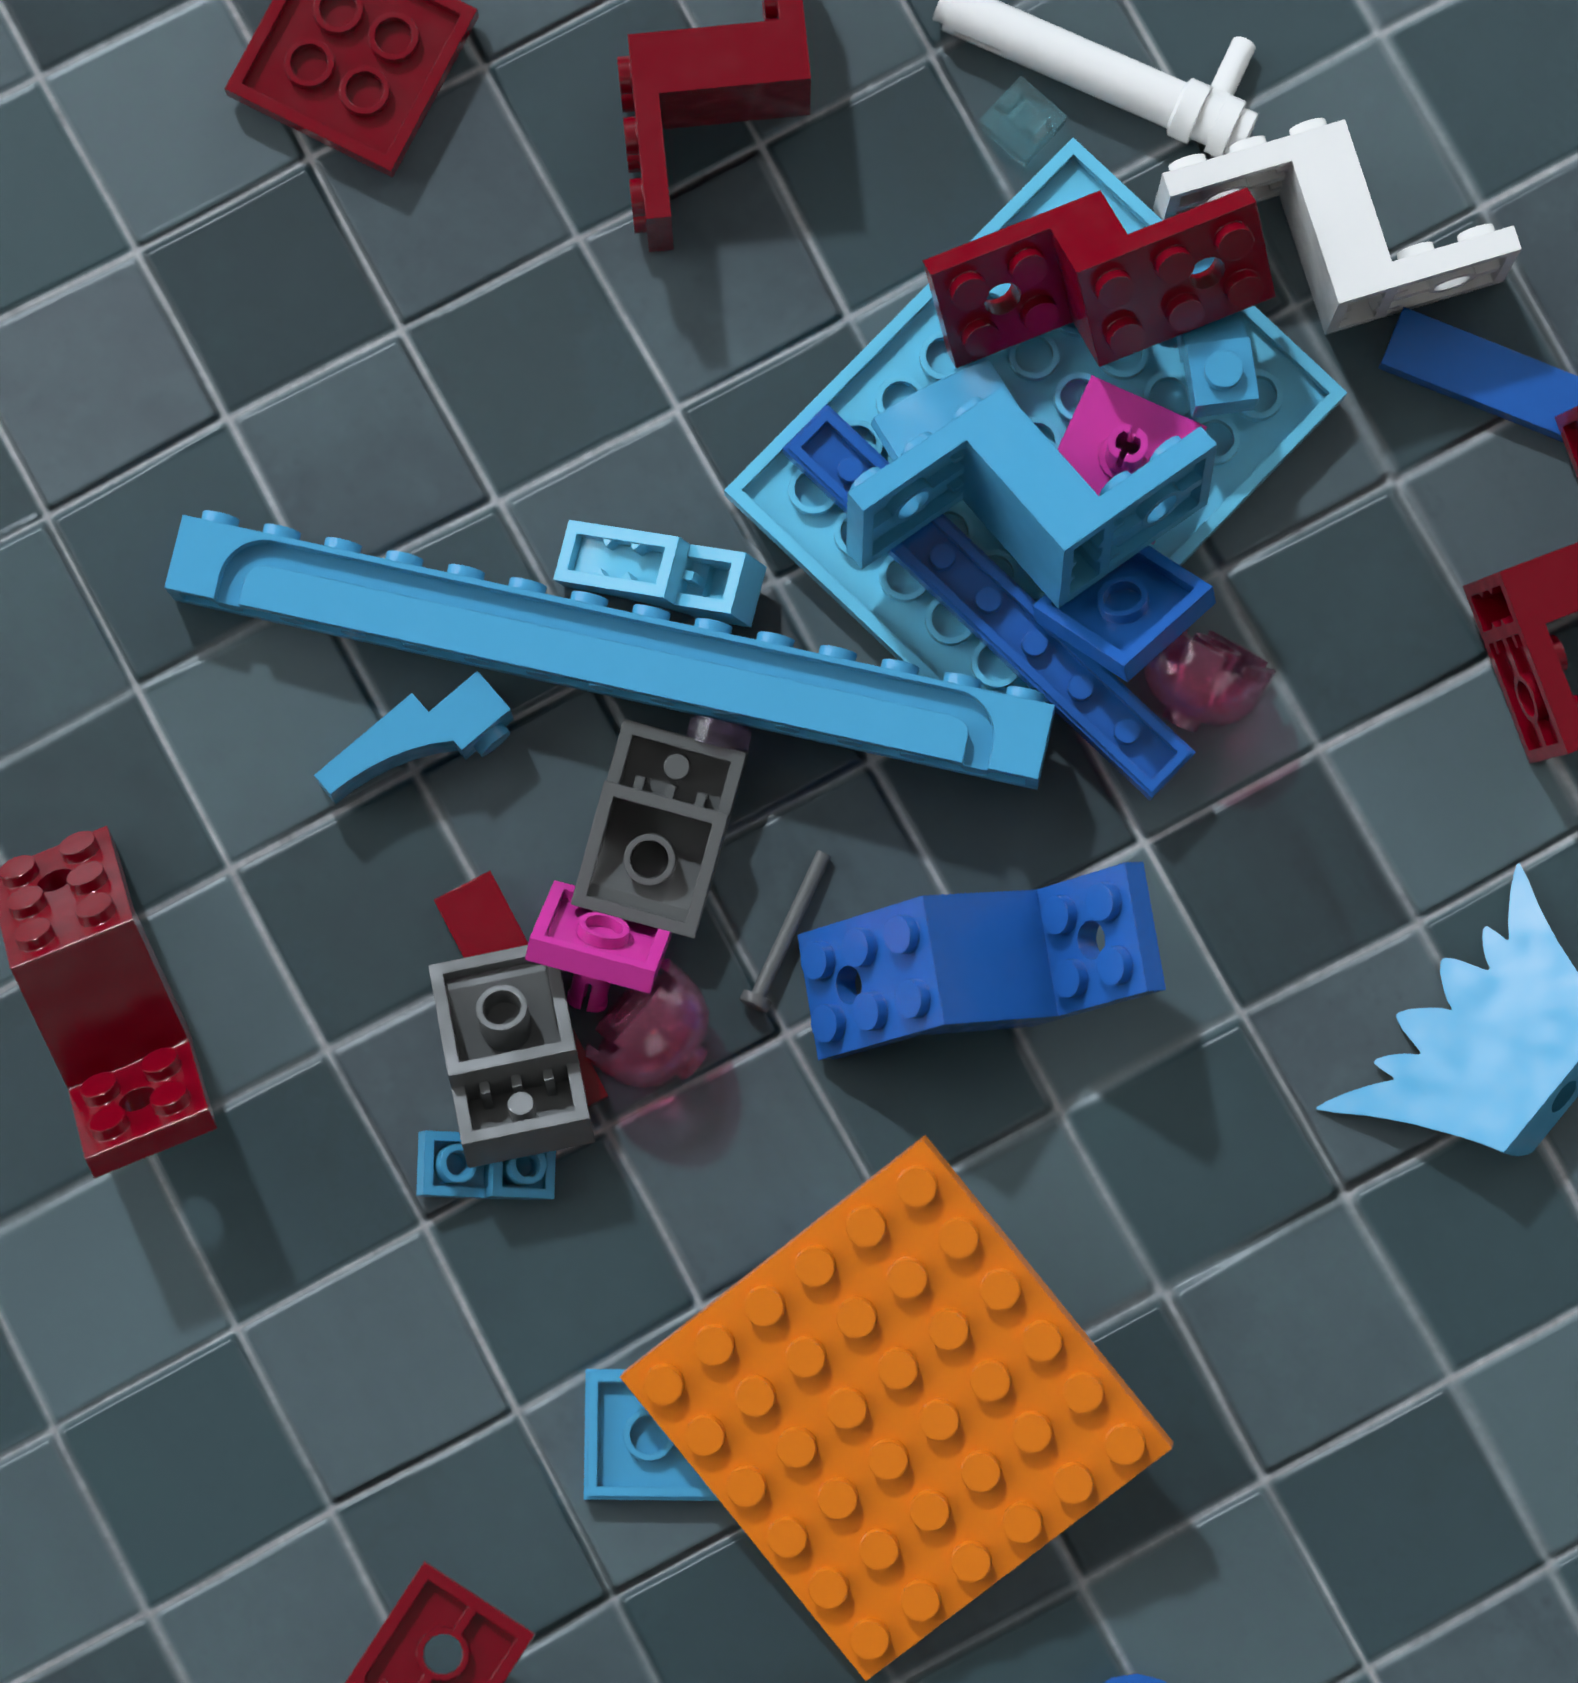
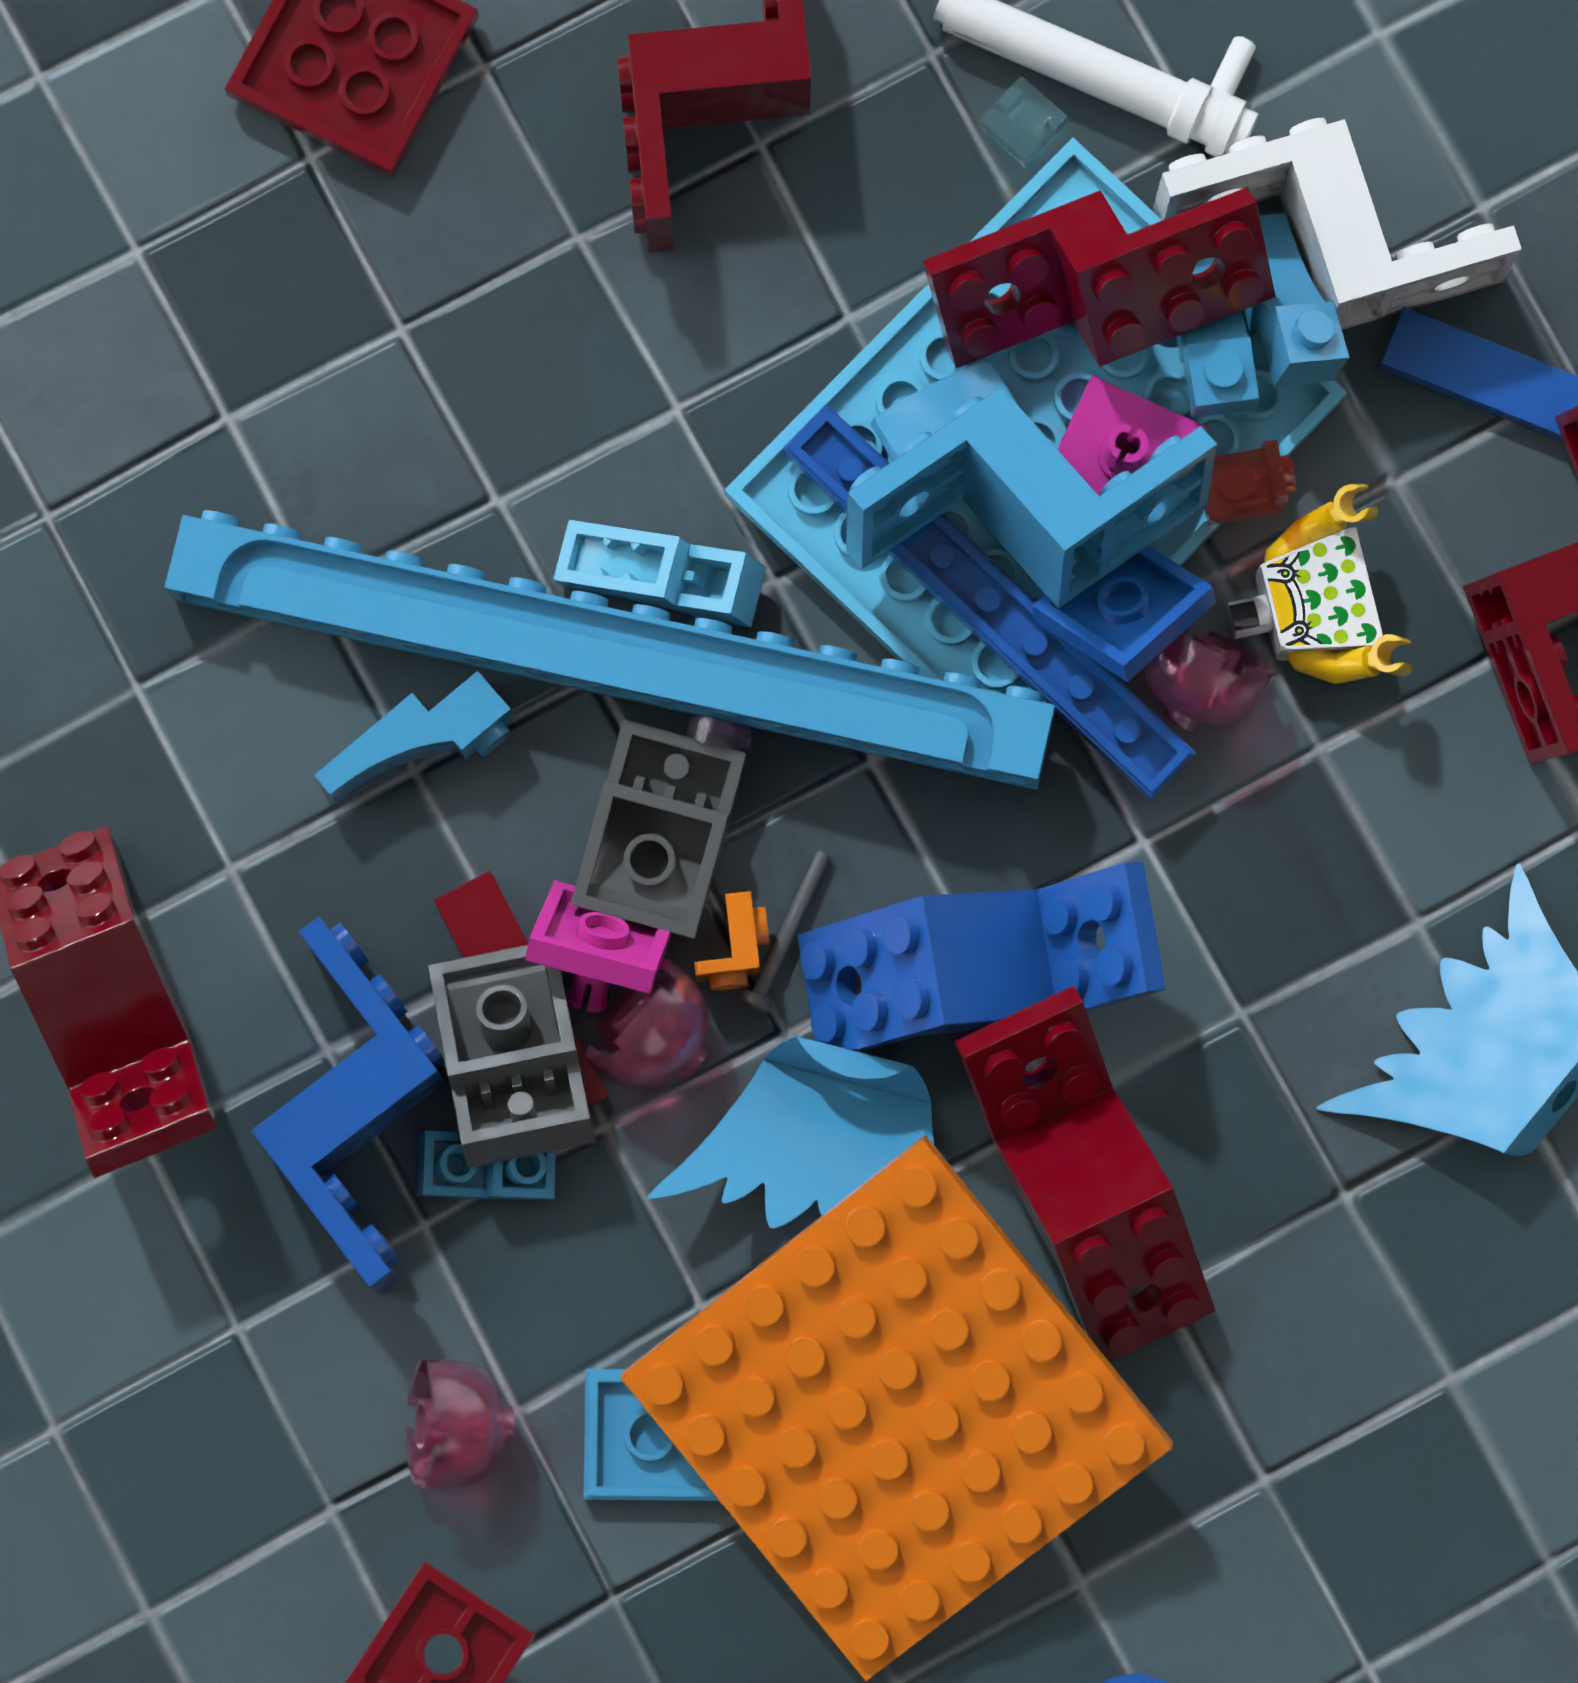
none -> blue bracket [251,916,446,1294]
none -> clear pink cylinder [406,1359,514,1489]
none -> dark azure piece [647,1036,934,1228]
none -> orange bracket [694,891,770,991]
none -> dark red bracket [955,986,1216,1362]
none -> clear red bracket [1204,439,1296,526]
none -> torso [1226,484,1413,684]
none -> dark azure slope [1242,213,1349,386]

